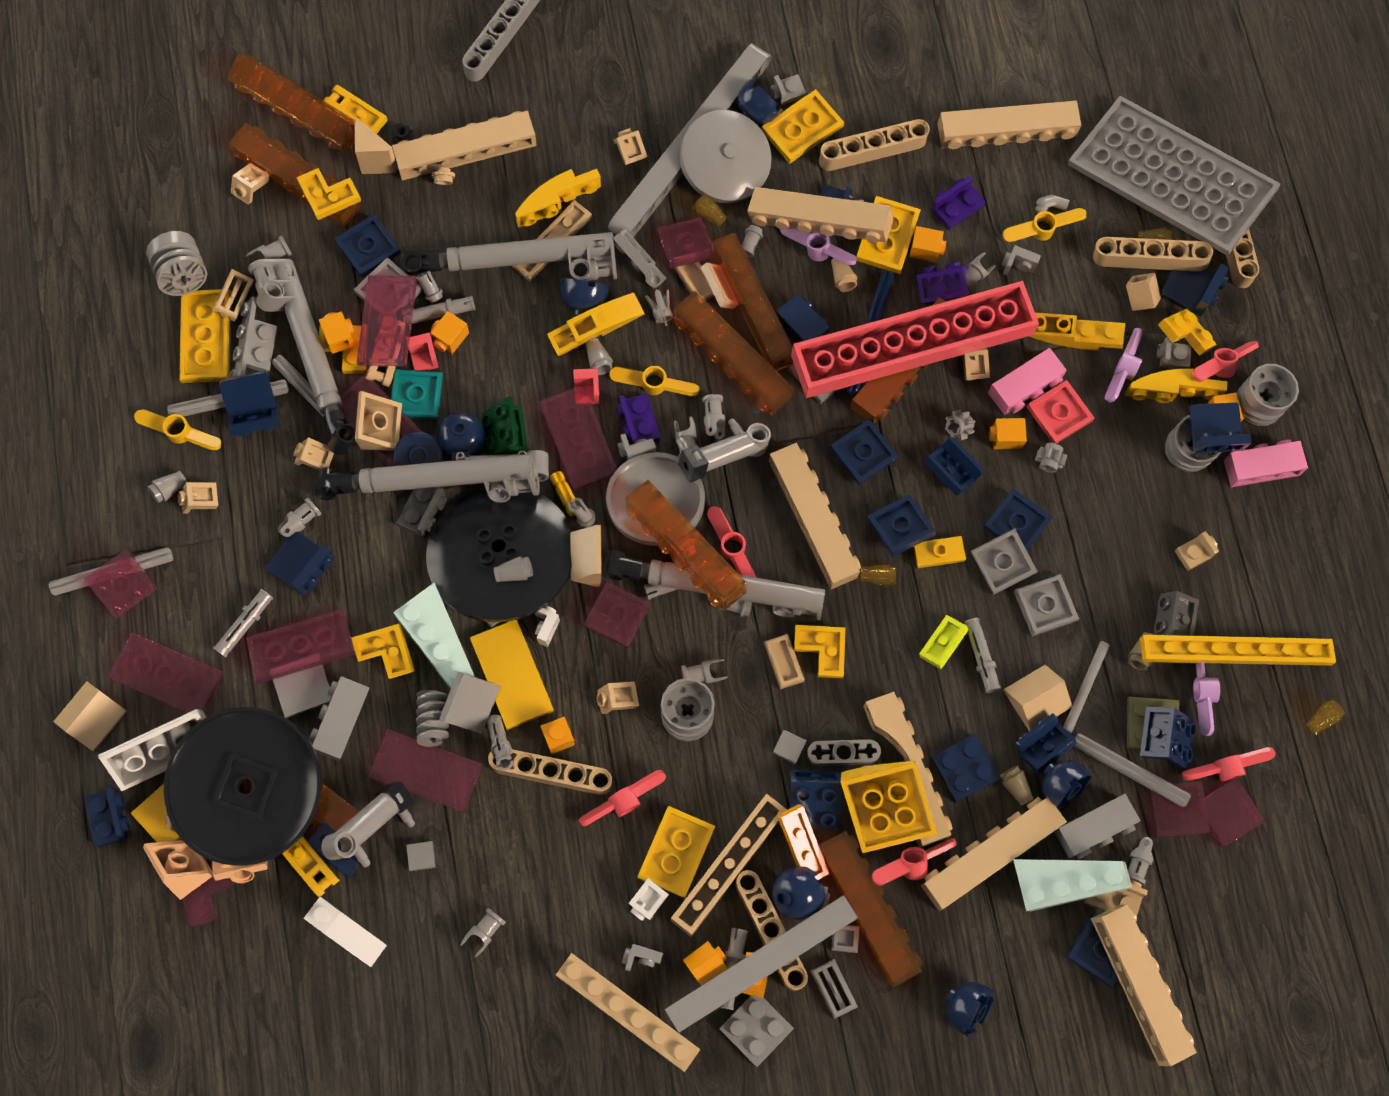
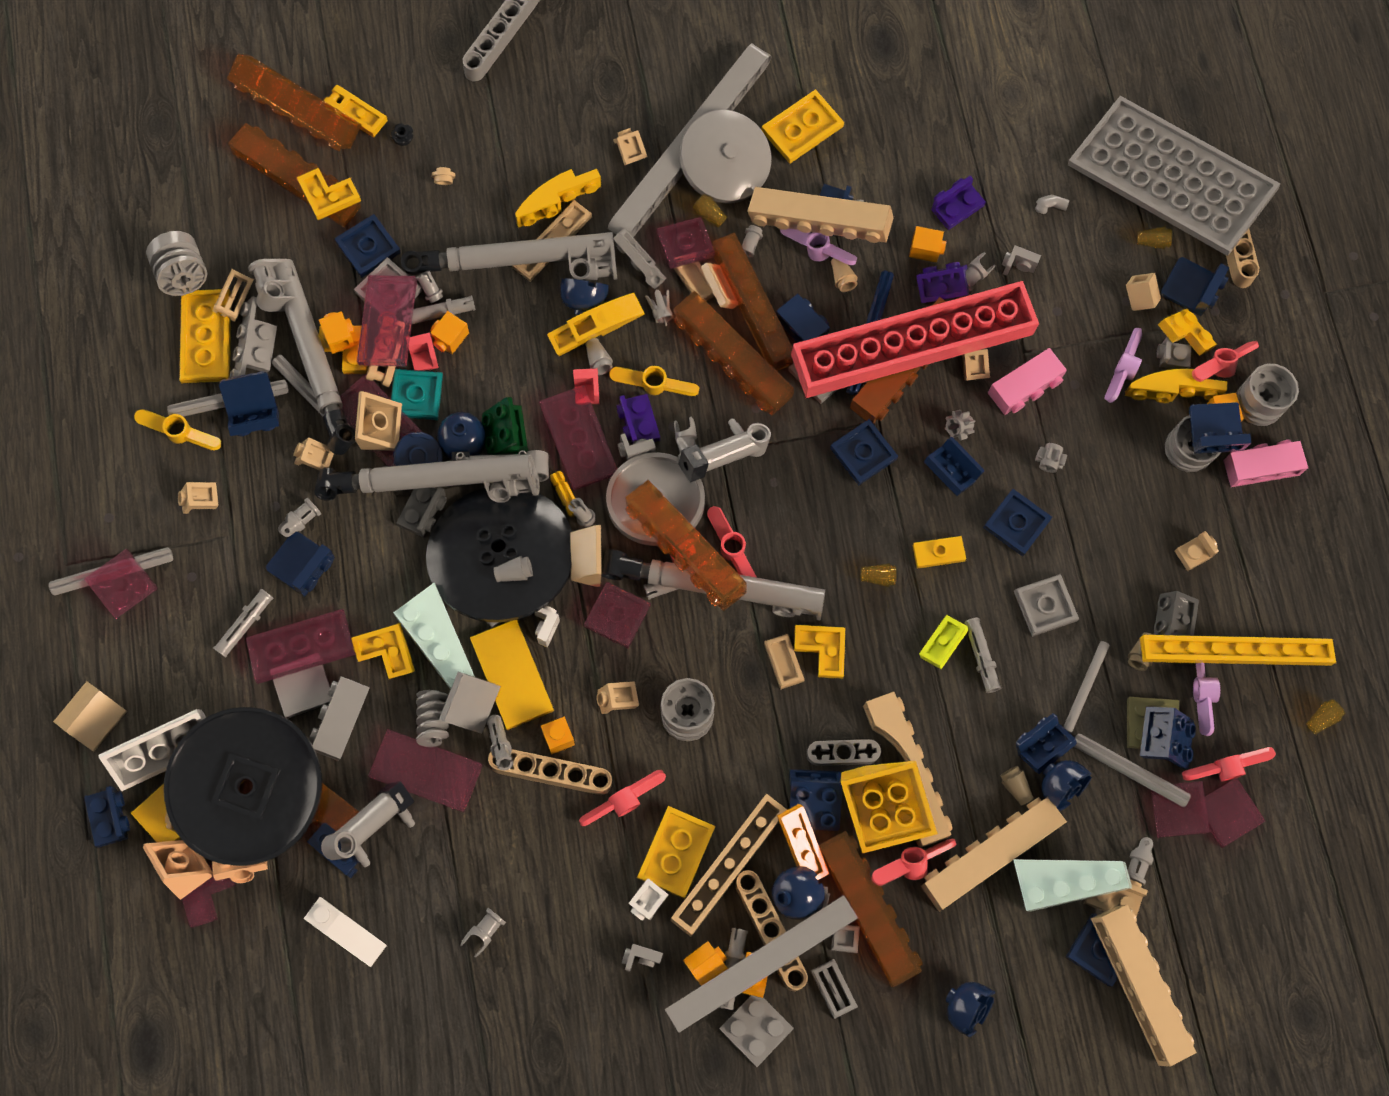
clear pink tile [108,632,224,713] -> none
light grey cone [148,471,187,503] -> none
tan bracket [231,163,269,204] -> none
light grey piece [245,235,292,259] -> none
yellow plate [283,836,340,897] -> none
tan slope [355,119,398,174] -> none
tan brick [392,111,536,180] -> none
light grey tile [407,841,436,872] -> none
tan brick [556,953,700,1072] -> none
light grey piece [681,659,728,684] -> none
light grey piece [702,394,725,440] -> none
light grey pin [720,597,752,617] -> none
dark blue cylinder [737,79,783,125] -> none
tan brick [769,443,861,589] -> none
light grey bracket [770,74,807,106] -> none
light grey tile [772,730,807,764] -> none
tan beam [819,119,930,171] -> none
yellow plate [856,196,921,274] -> none
dark blue plate [867,494,935,557] -> none
dark blue plate [930,734,1001,803] -> none
tan brick [937,101,1081,149] -> none
light grey tile [971,528,1038,595] -> none
light orange brick [989,418,1027,449] -> none
yellow piece [1002,208,1086,242] -> none
tan slope [1003,665,1072,732] -> none
coral plate [1026,380,1095,444] -> none
yellow slope [1028,313,1125,351] -> none
light grey brick [1054,794,1141,860] -> none
tan beam [1093,237,1213,271] -> none

